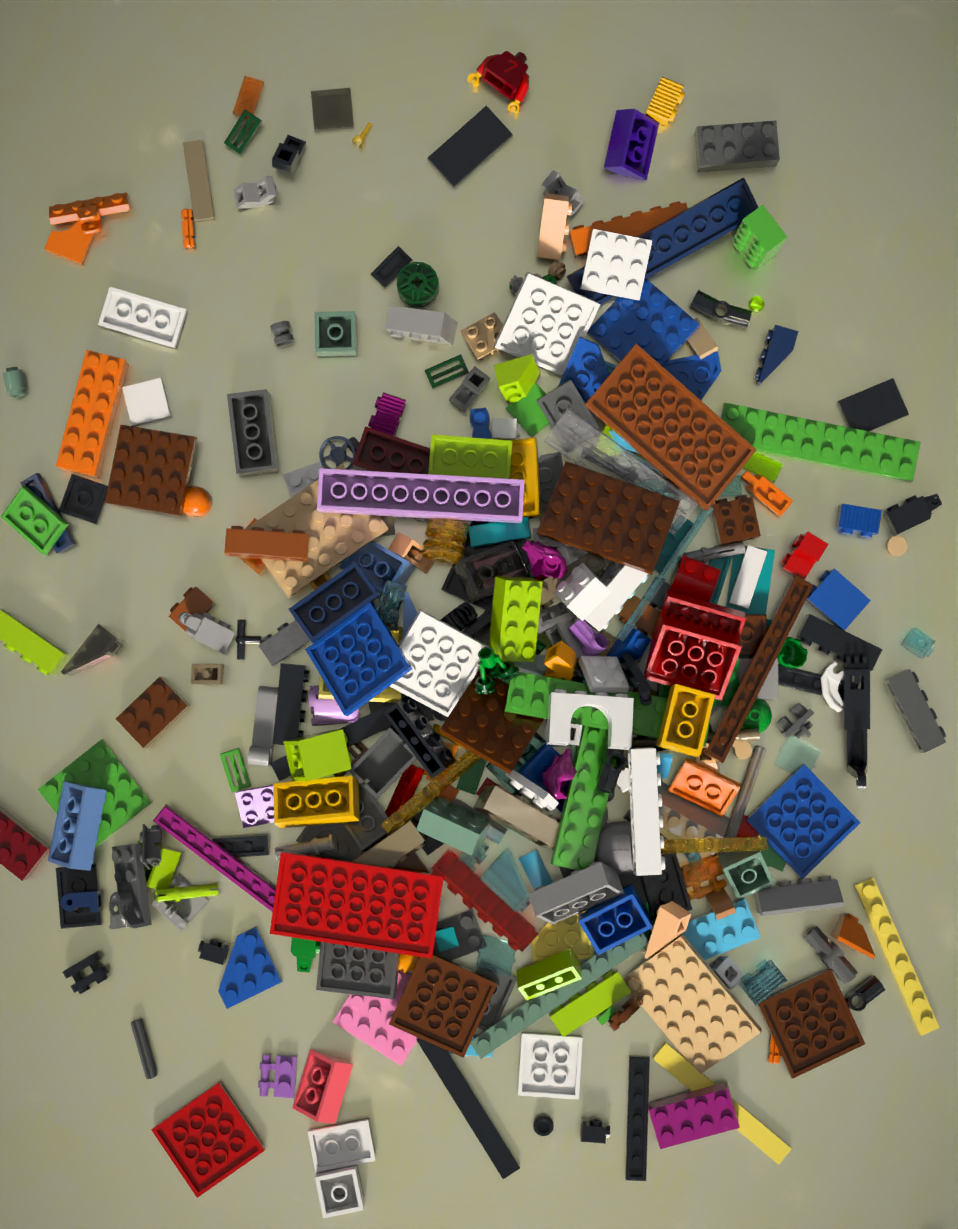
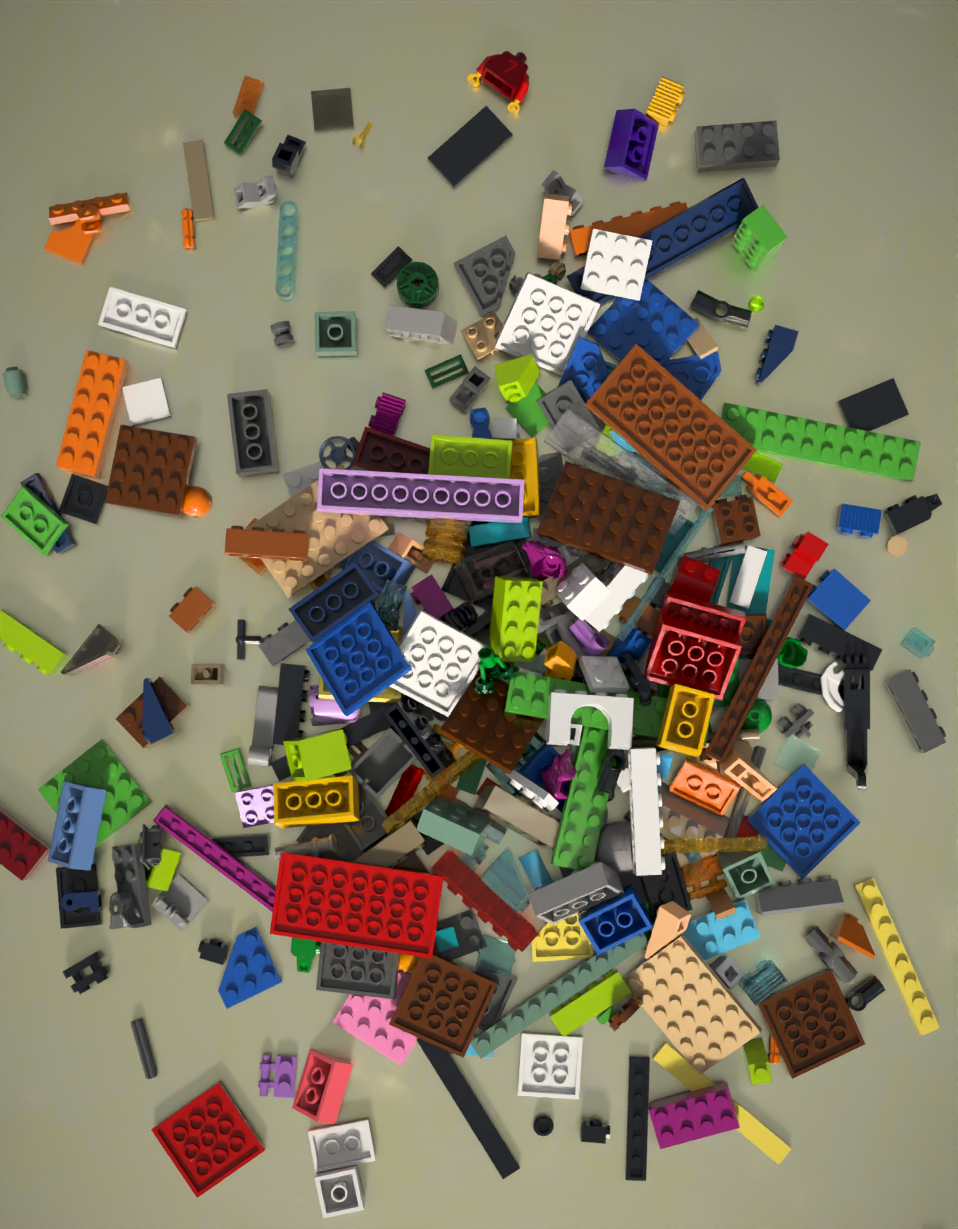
lime pin [155,883,218,902] -> none
light grey hinge [178,612,235,654] -> none
lime brick [516,949,582,1000] -> none
none -> dark blue slope [142,678,176,744]
none -> clear light blue beam [275,201,299,301]
none -> magenta brick [410,574,454,620]
none -> dark grey plate [453,235,515,317]
none -> light nougat slope [720,745,777,802]
none -> lime slope [742,1037,772,1086]

